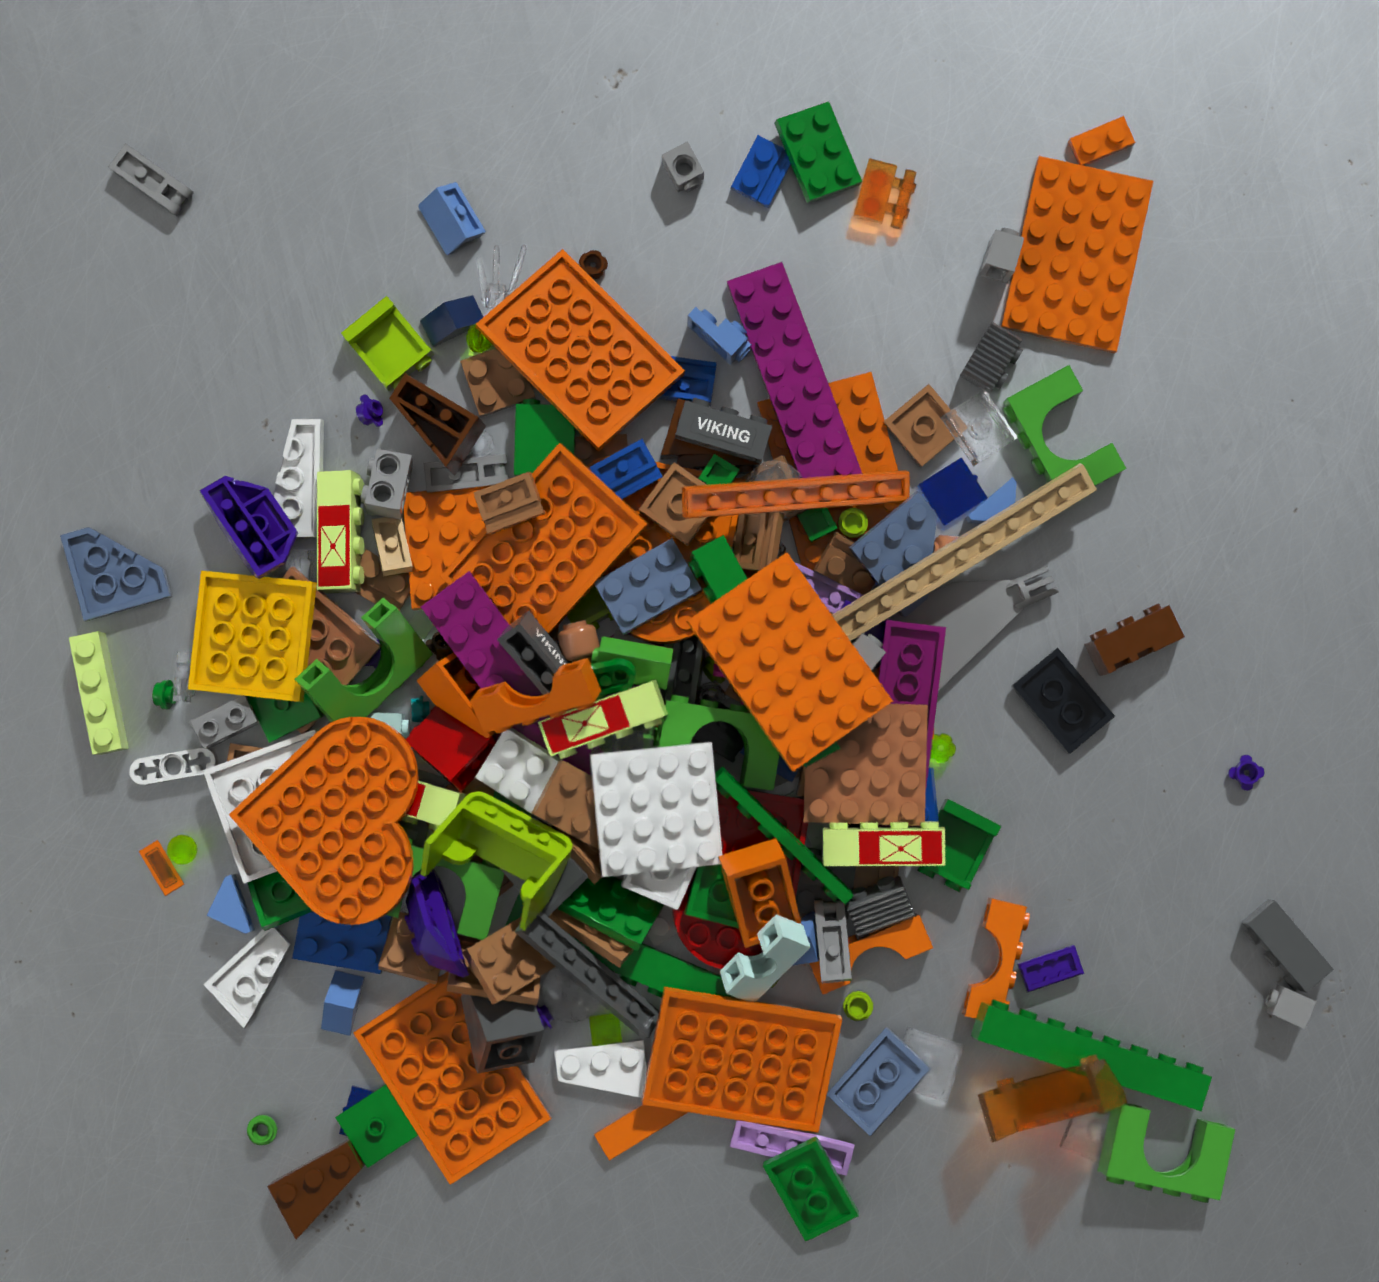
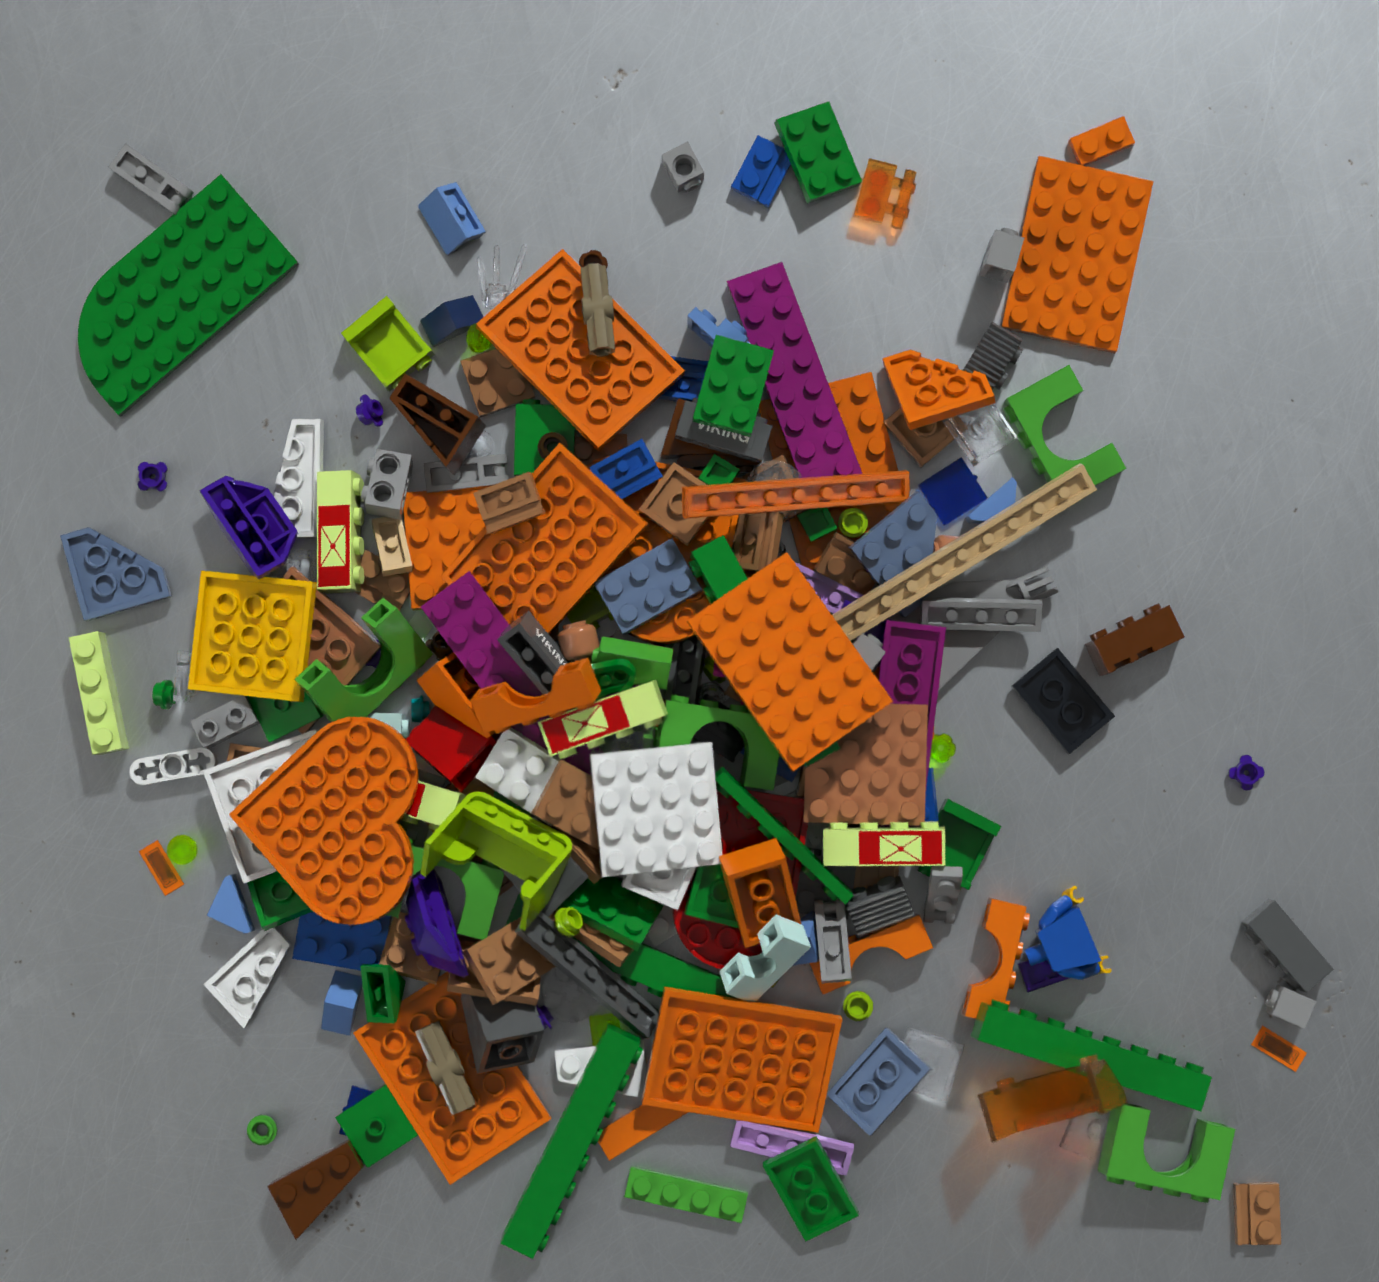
none -> green plate [78,174,299,417]
none -> dark purple plate [138,462,168,491]
none -> green slope [360,964,406,1023]
none -> dark tan piece [415,1021,476,1115]
none -> green brick [500,1022,643,1259]
none -> dark brown plate [538,432,568,460]
none -> lime plate [555,907,583,937]
none -> dark tan piece [580,263,615,357]
none -> bright green plate [624,1166,748,1223]
none -> green plate [692,335,774,437]
none -> orange plate [882,350,995,430]
none -> light grey plate [921,597,1043,632]
none -> light grey plate [924,866,963,924]
none -> blue torso [1024,886,1112,980]
none -> medium nougat plate [1233,1182,1281,1245]
none -> sticker [1251,1025,1307,1072]

